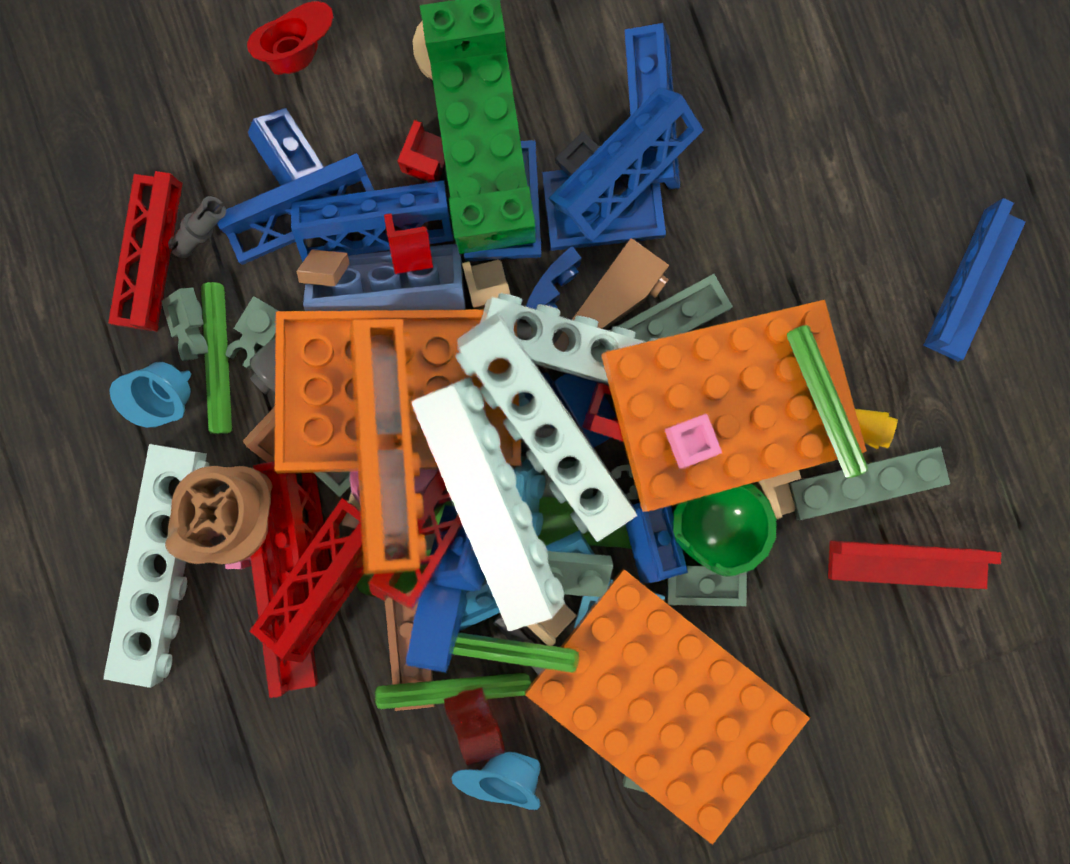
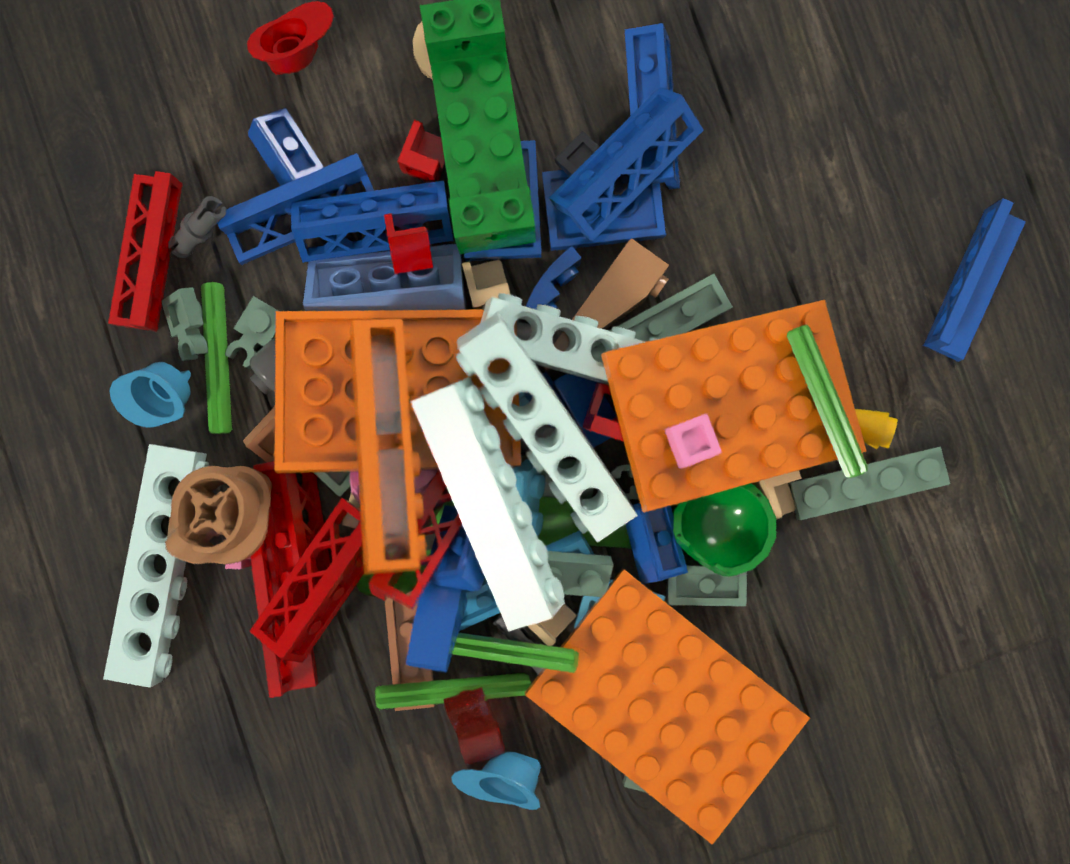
medium nougat tile [296,250,350,286] -> none
red fence [828,540,1001,589] -> none

